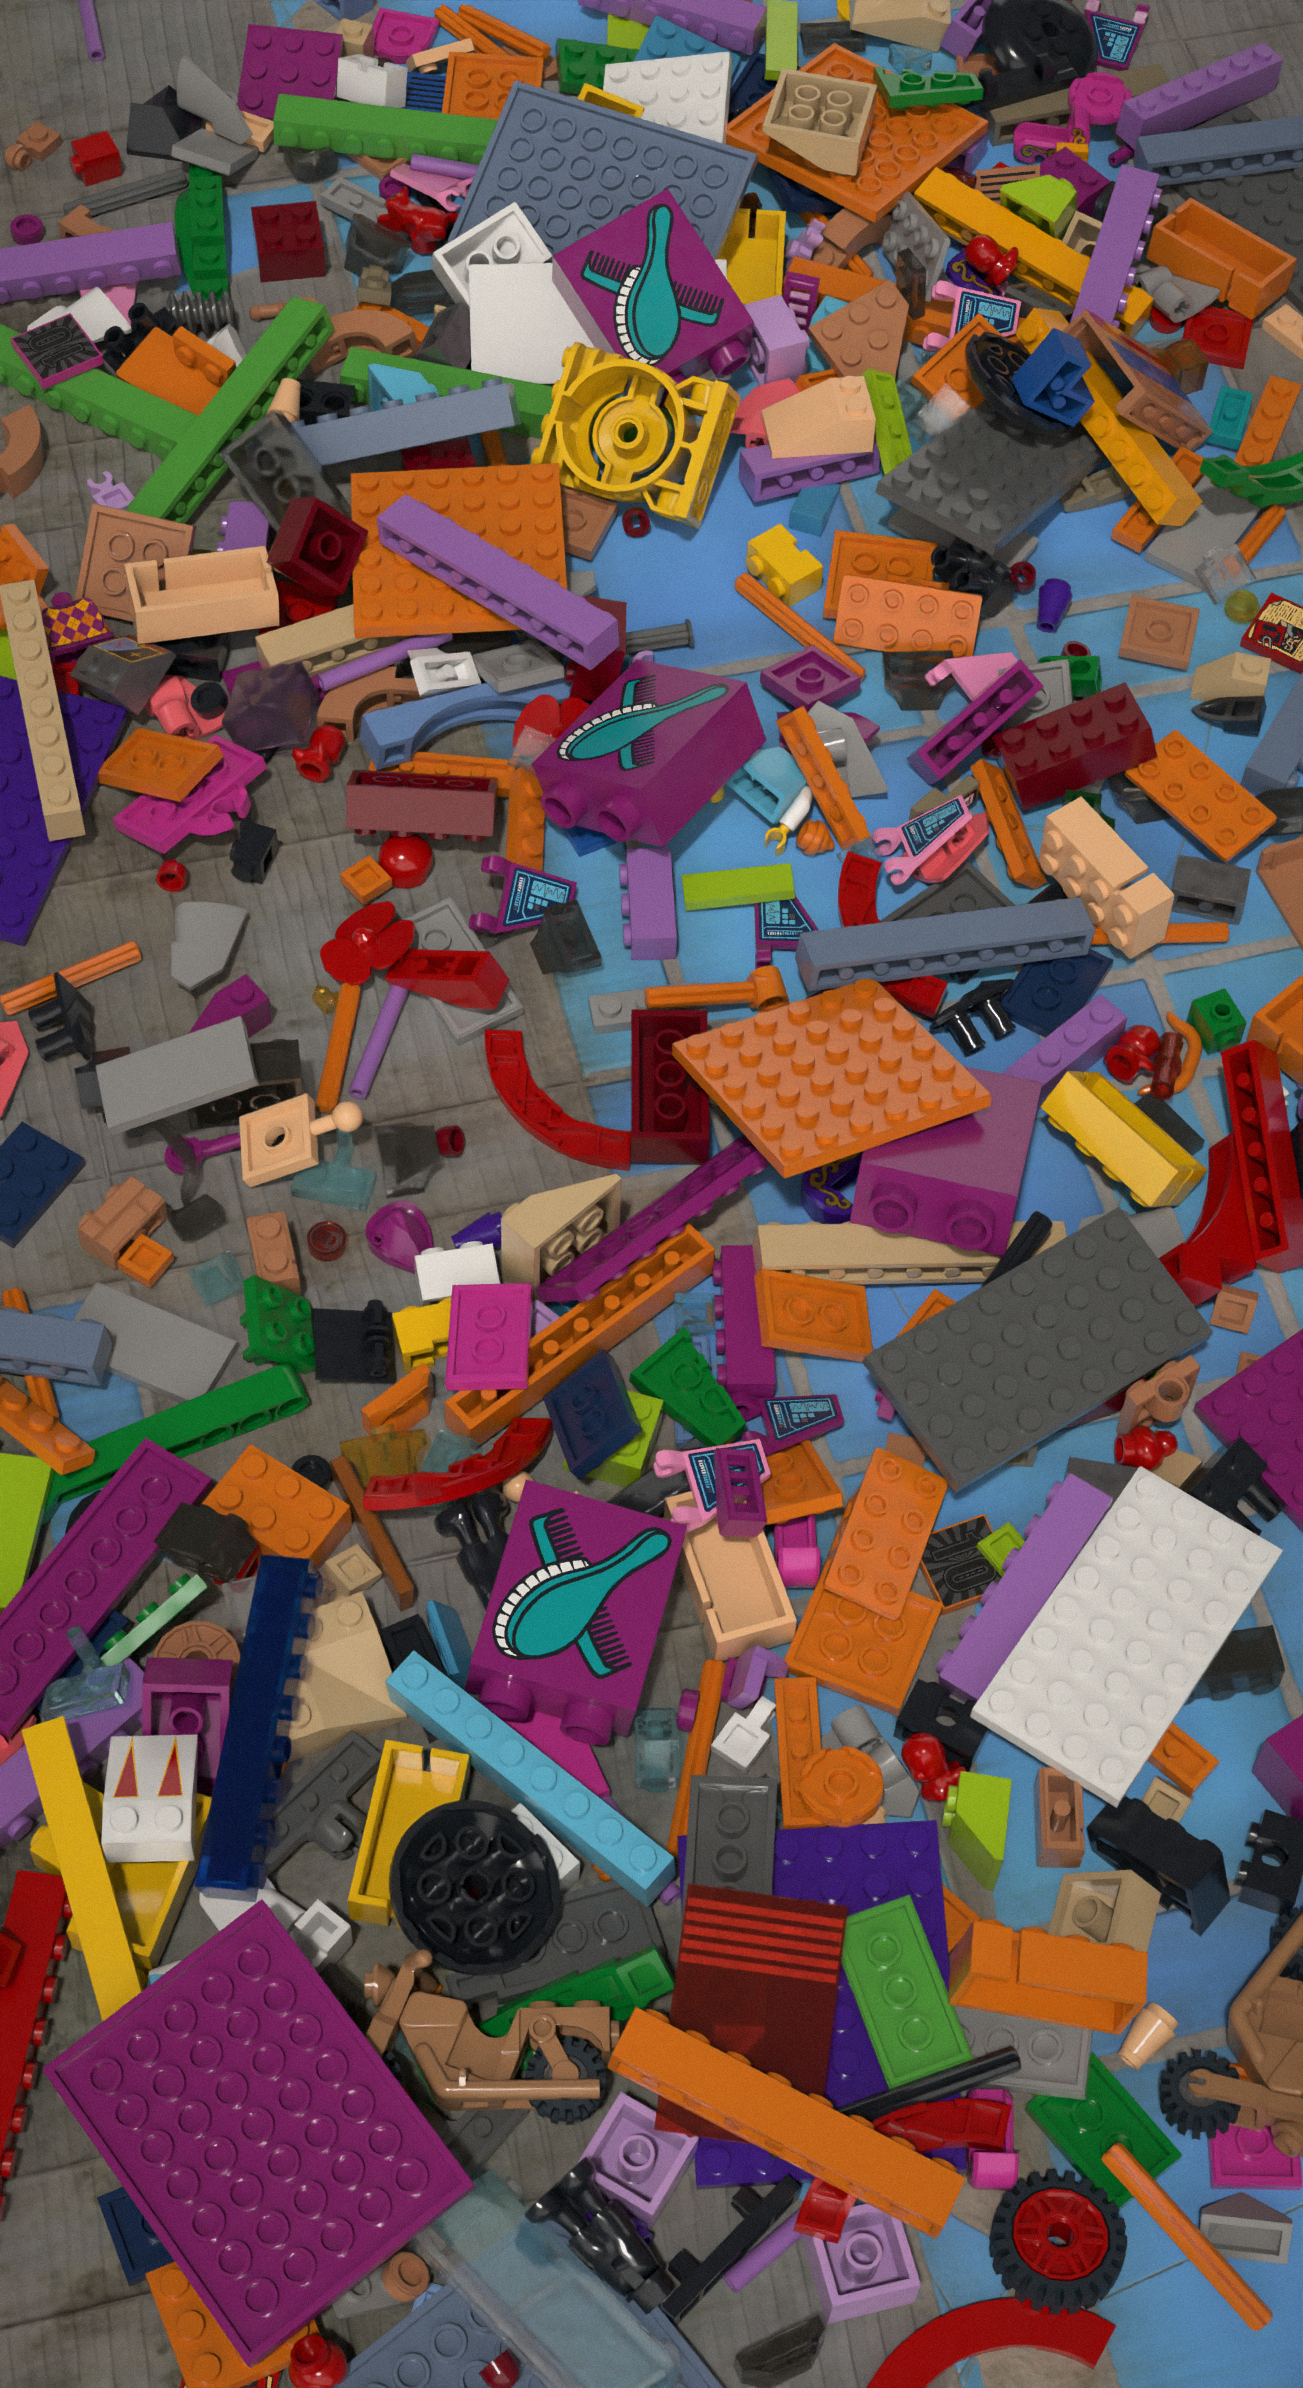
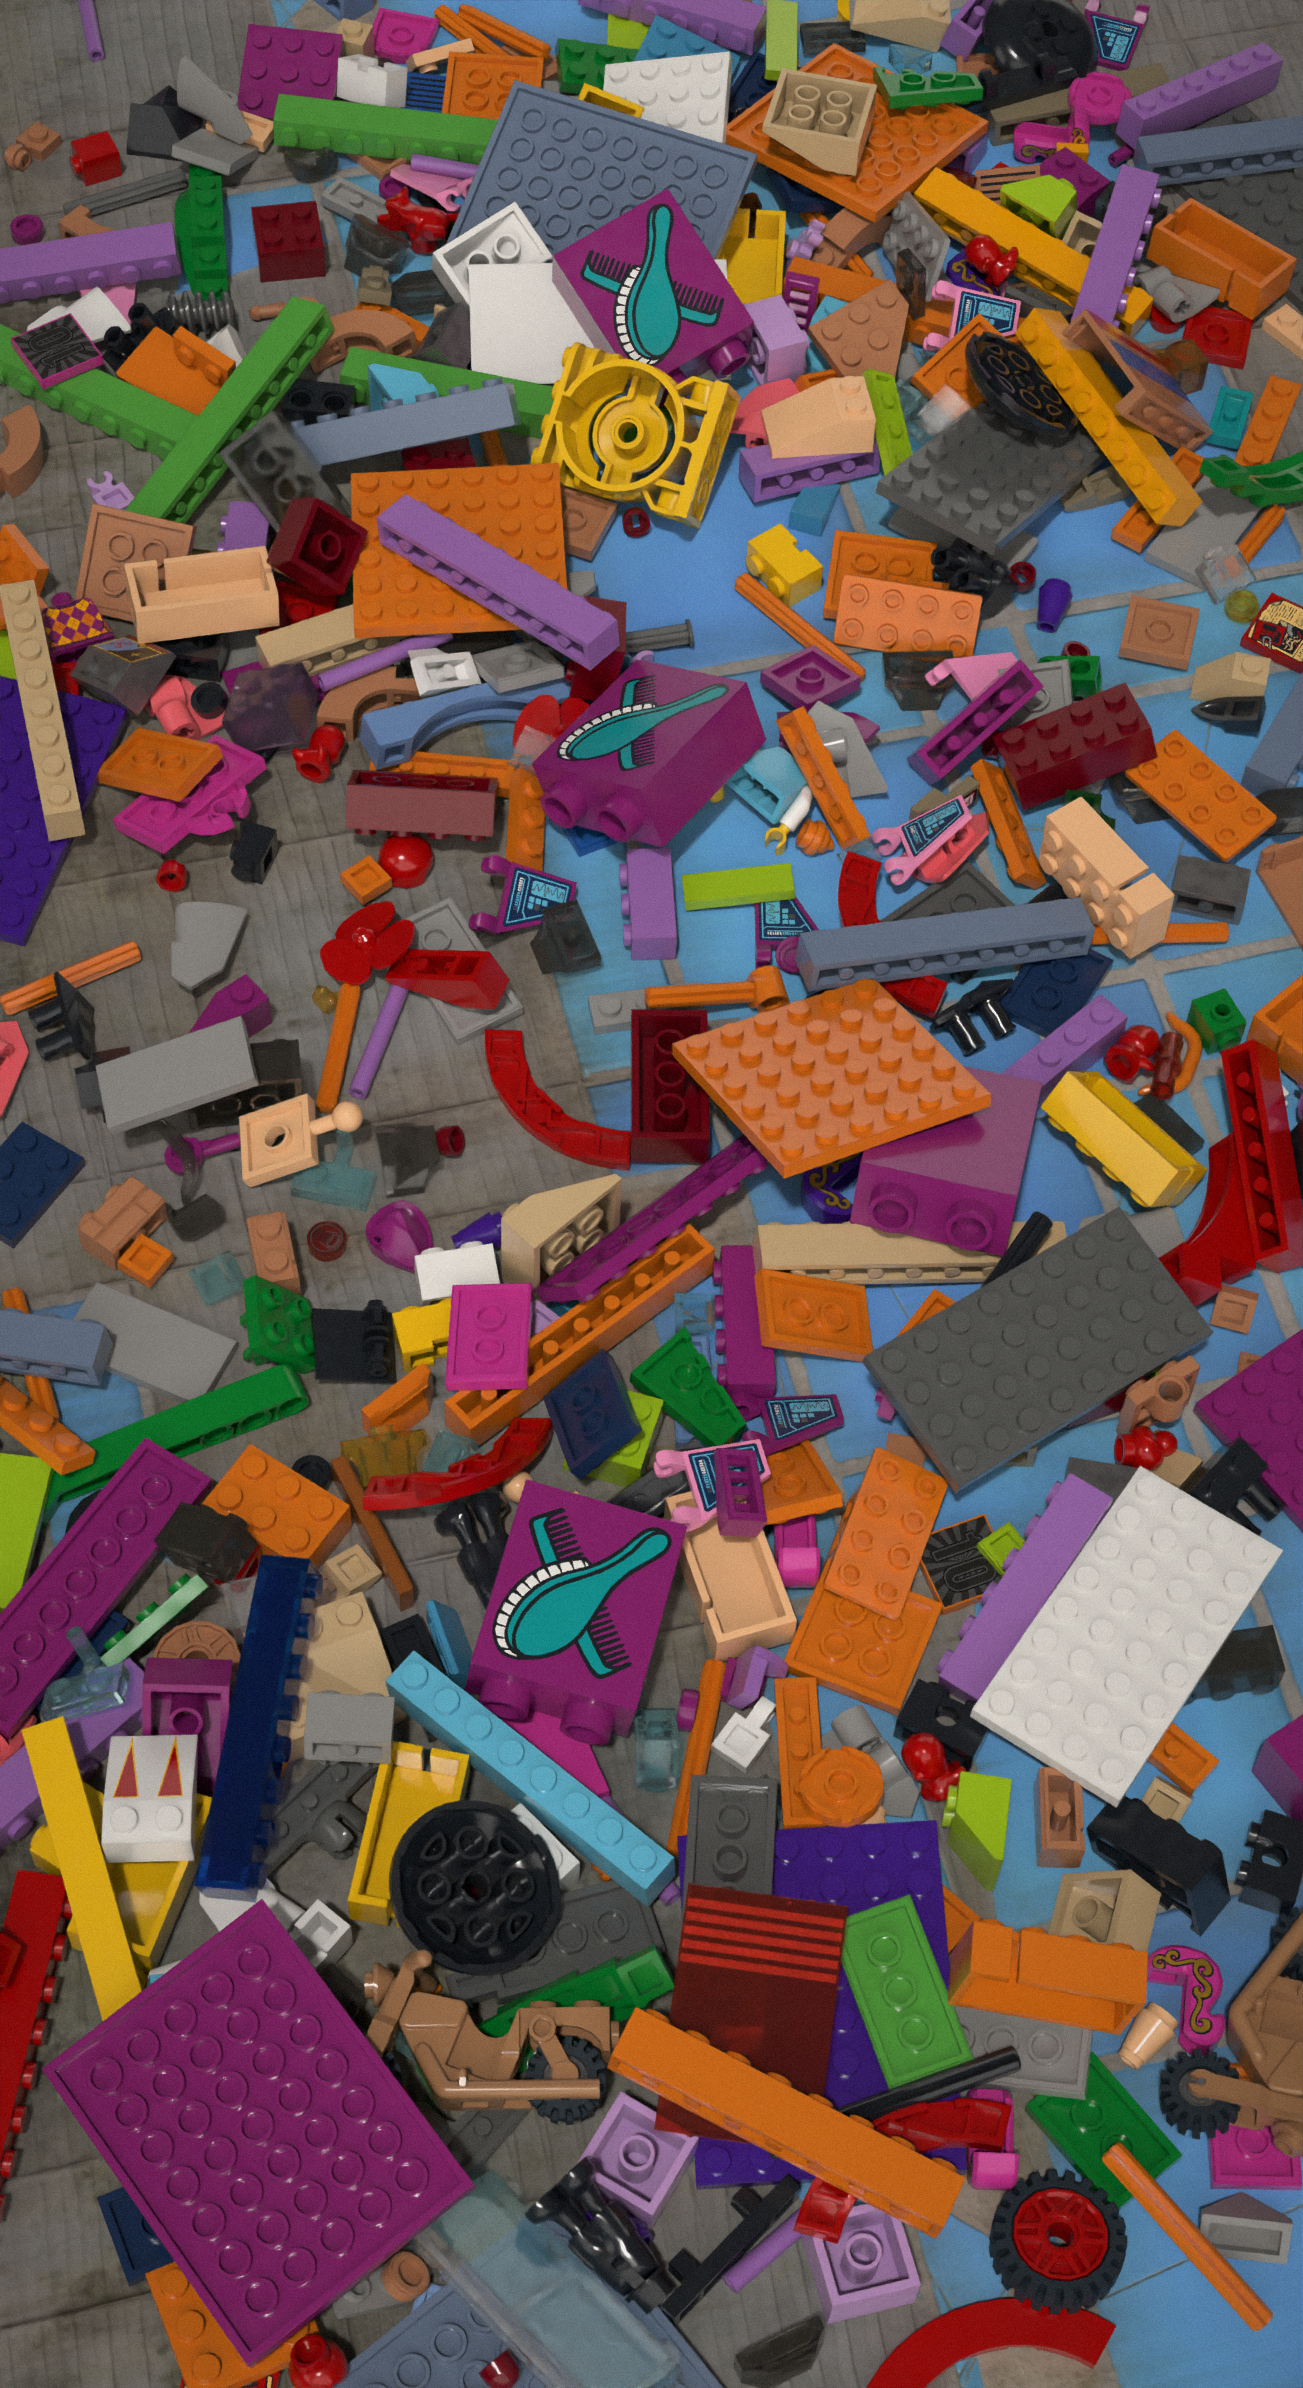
light nougat cone [266,378,301,431] -> none
blue brick [1011,328,1095,427] -> none
none -> light grey brick [304,1690,395,1768]
none -> magenta plate [775,936,800,974]
none -> dark pink animal [1147,1945,1226,2056]

